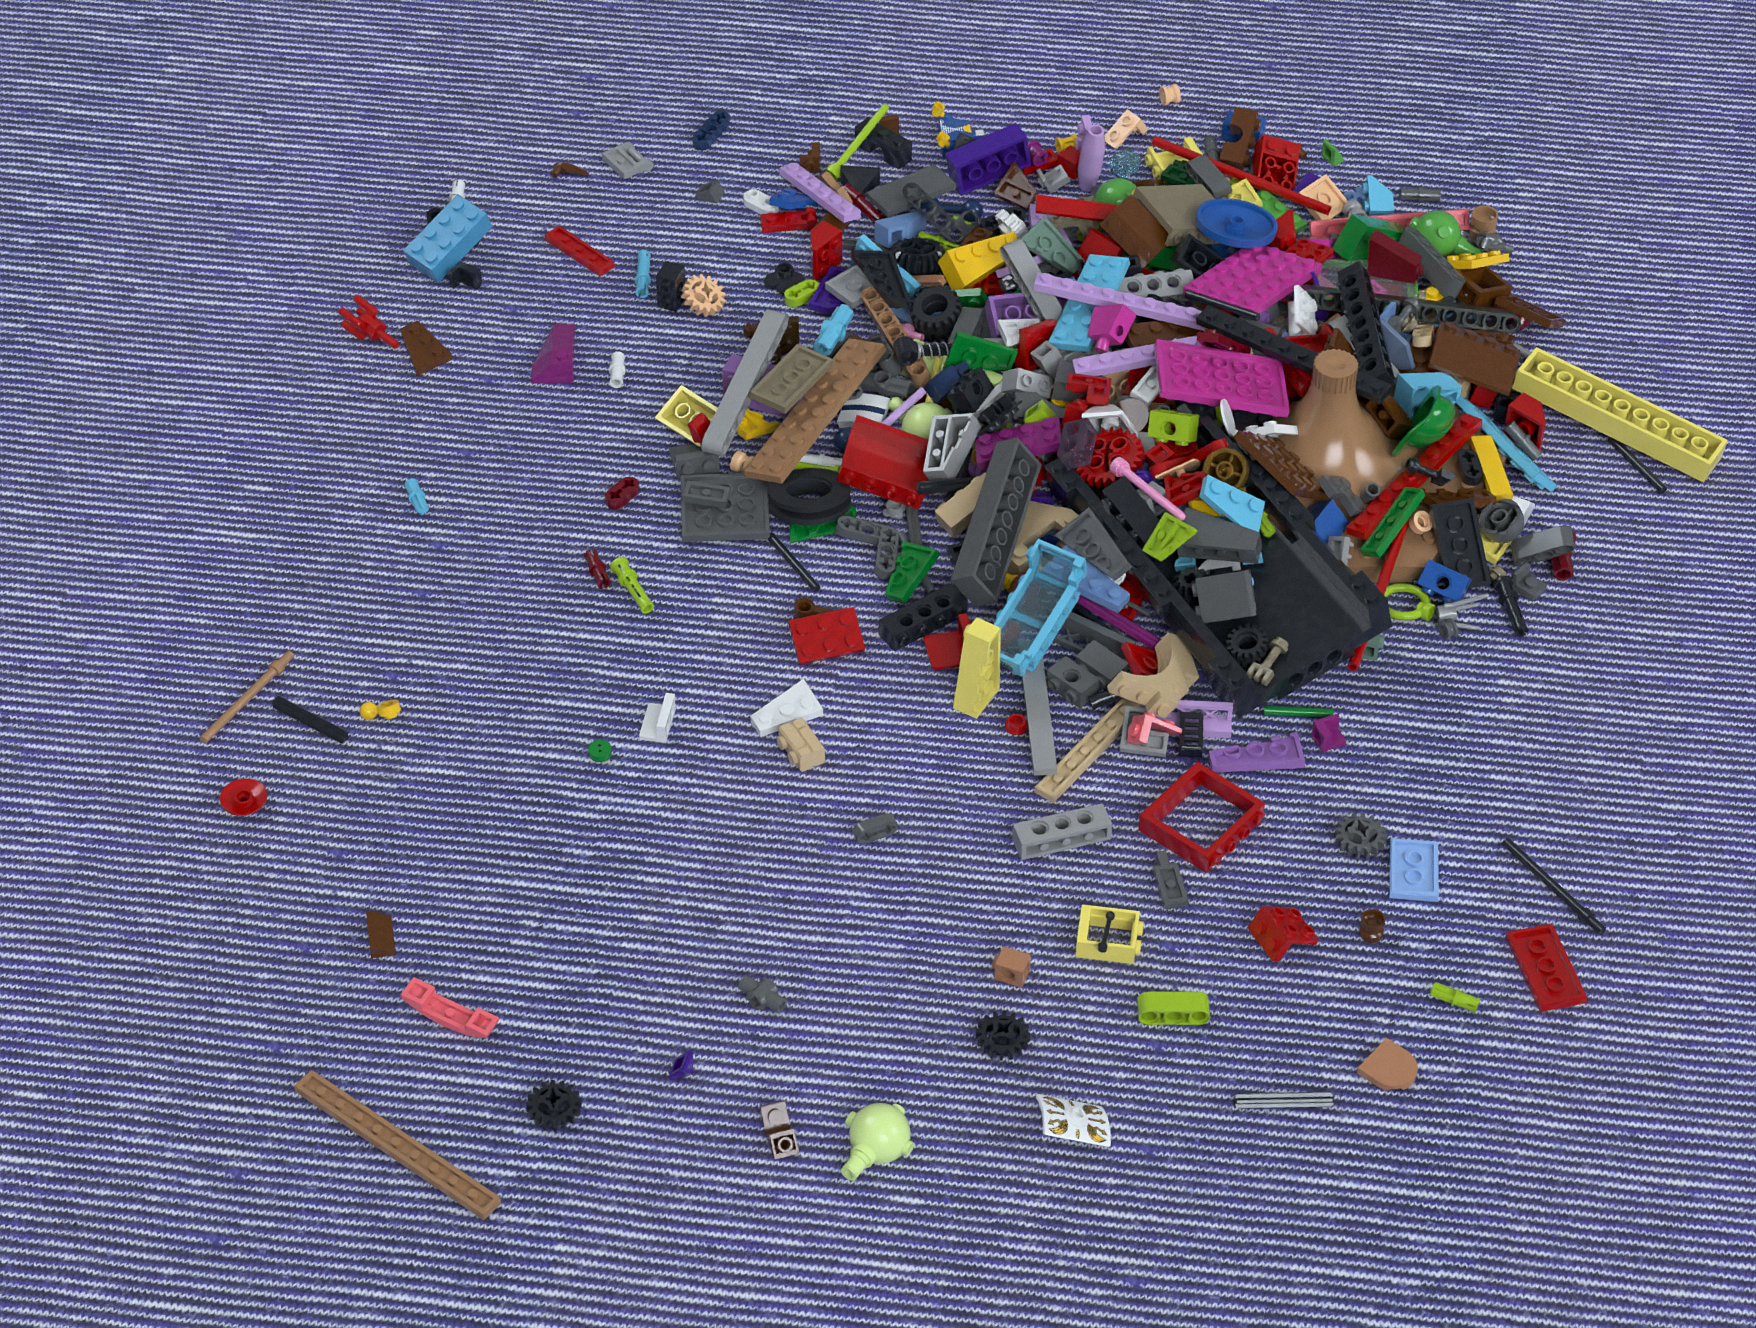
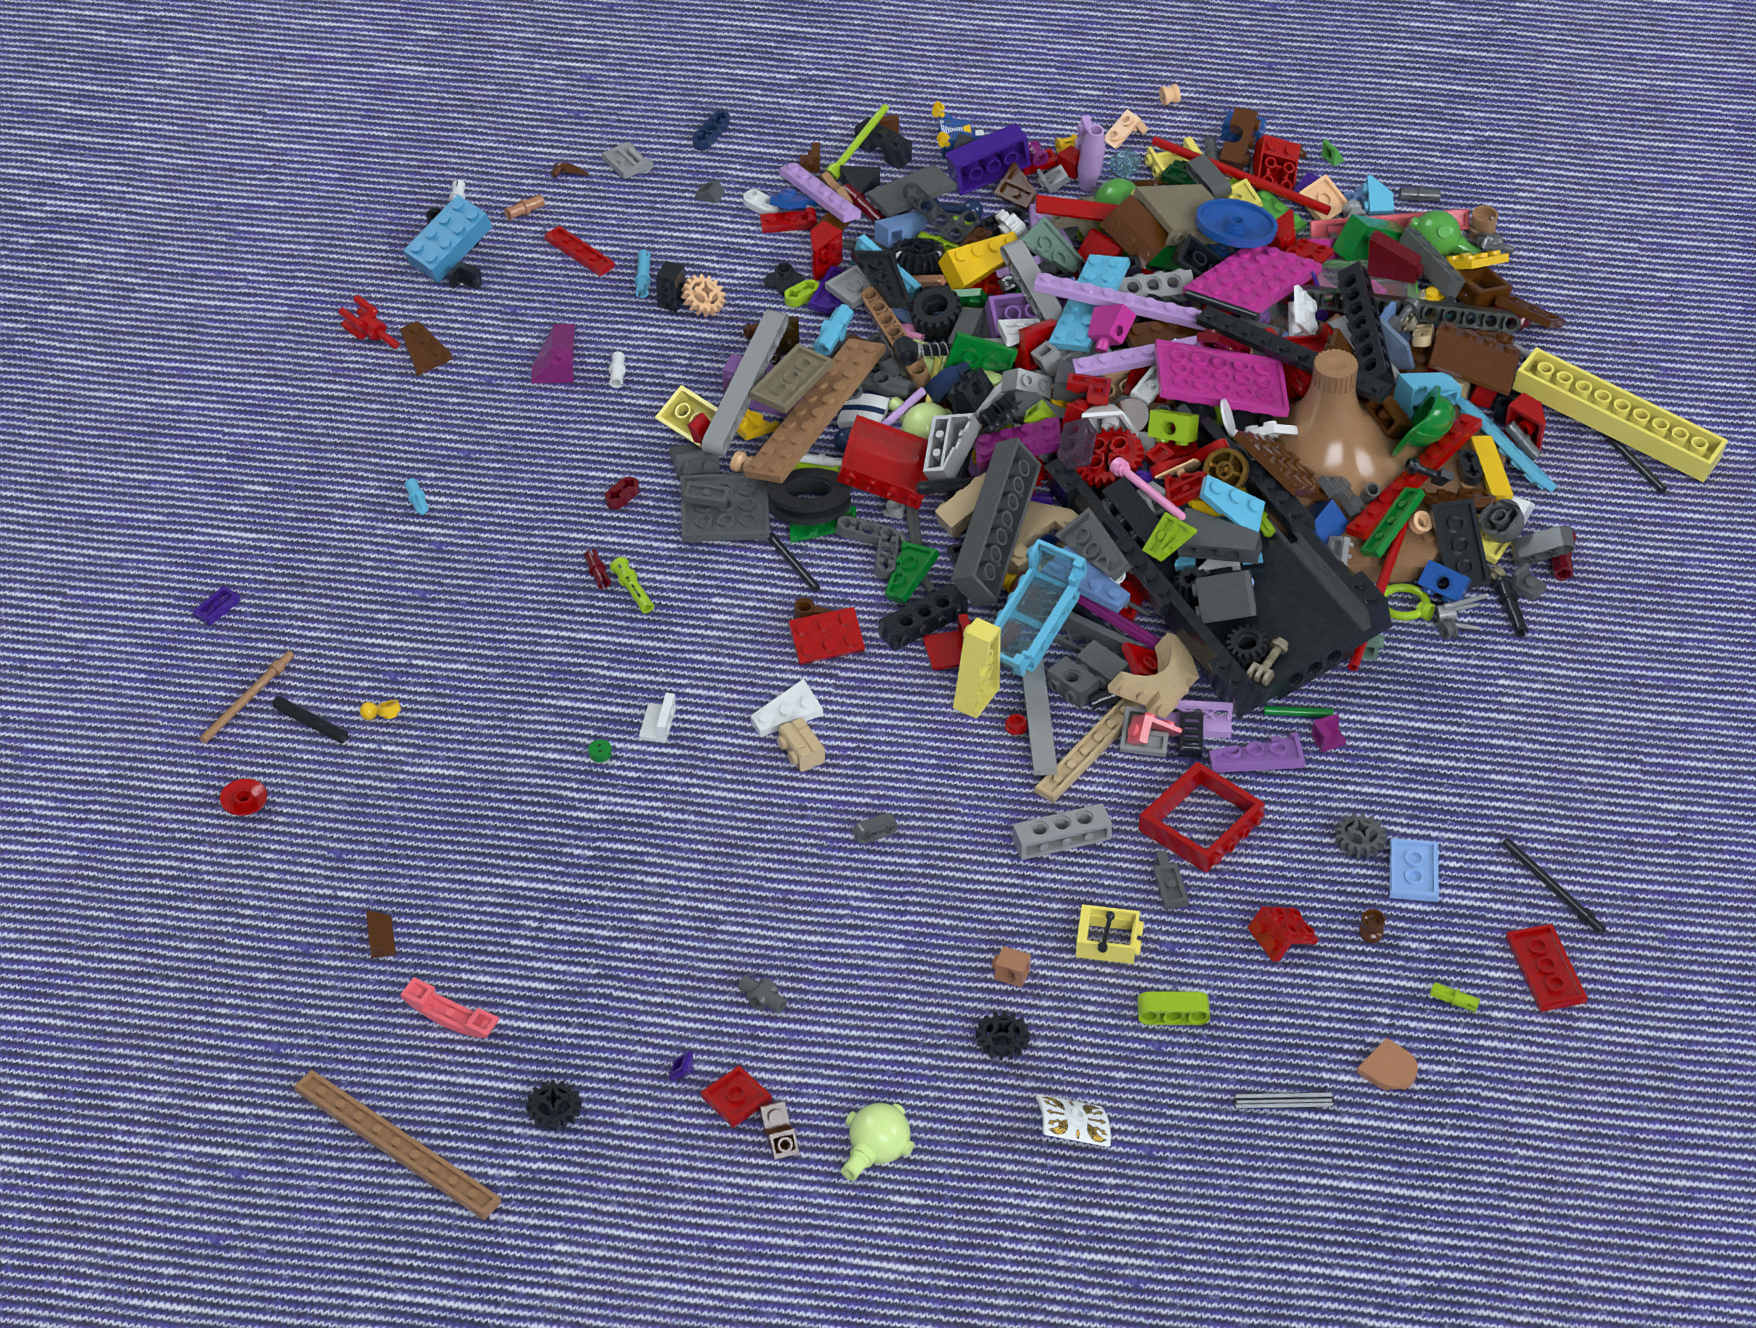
none -> dark purple tile [193,586,241,626]
none -> nougat pin [504,194,545,220]
none -> red plate [701,1065,772,1128]

